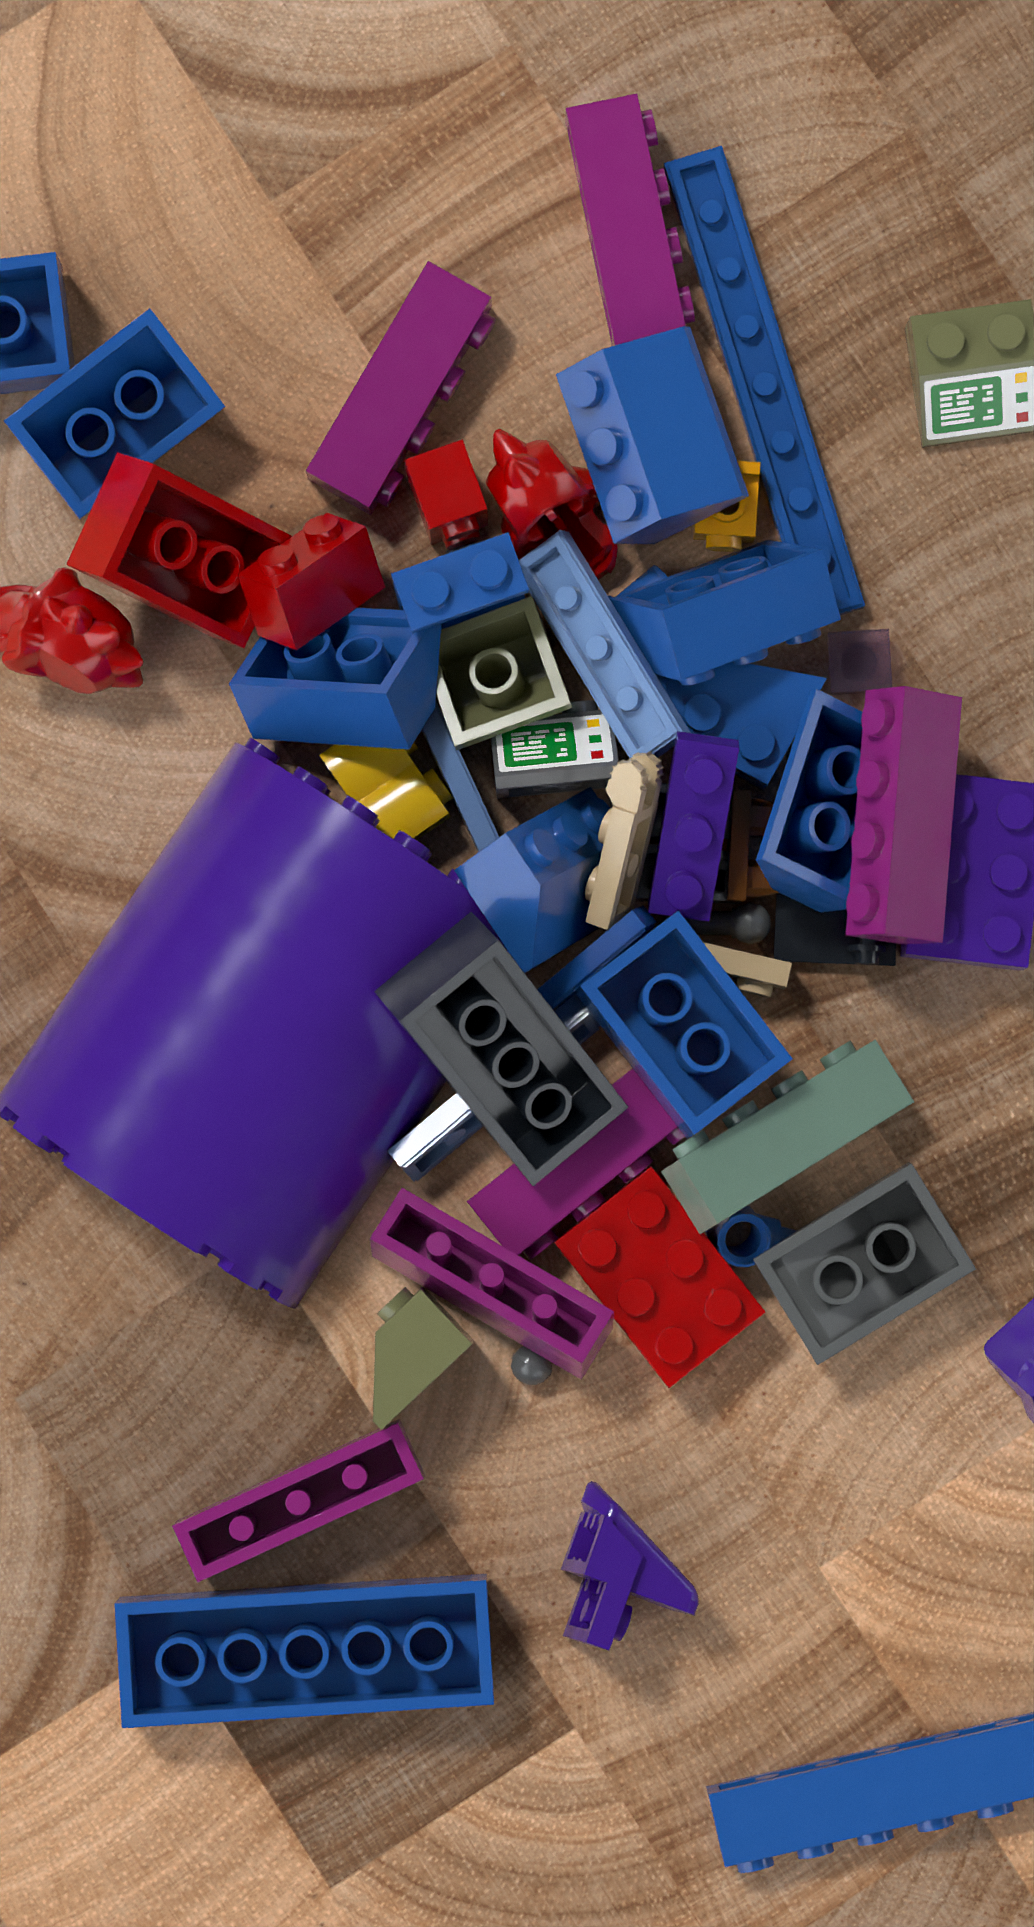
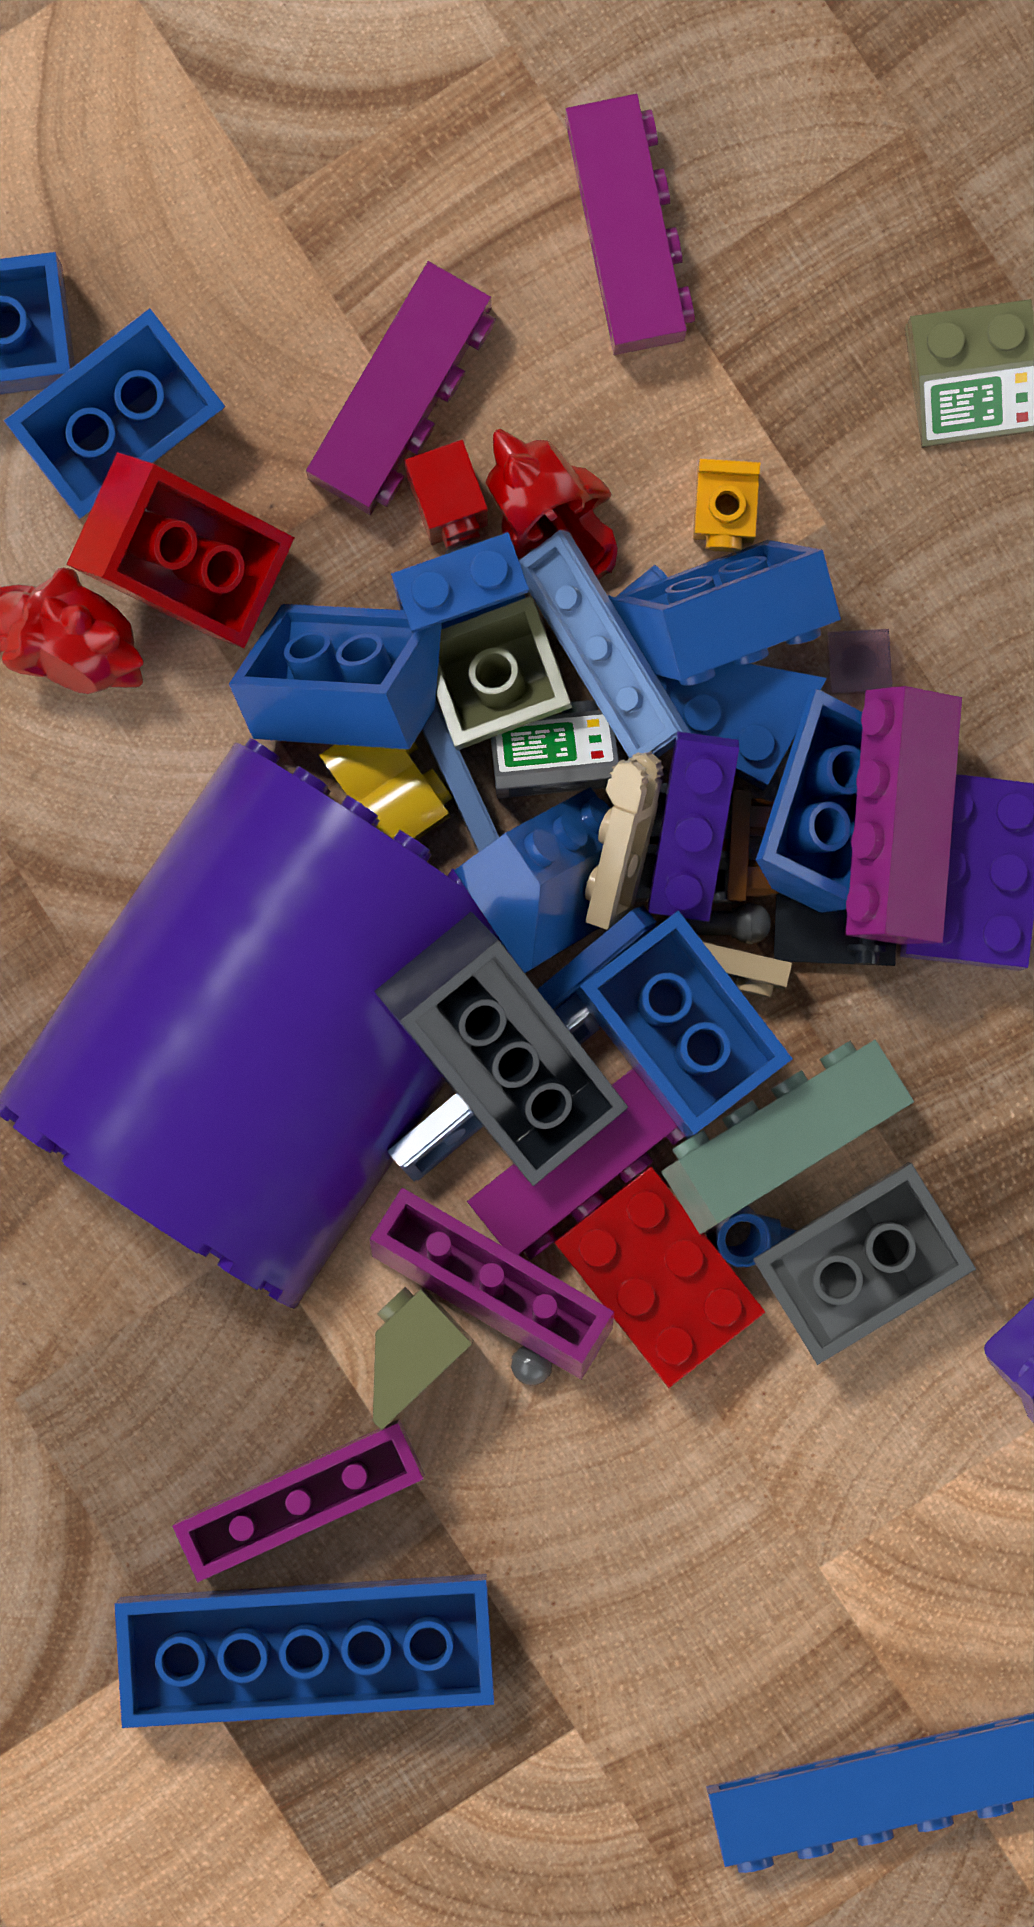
red brick [237,513,385,650] -> none
blue slope [556,326,749,544] -> none
dark purple piece [561,1481,699,1651] -> none
blue tile [663,145,865,615] -> none

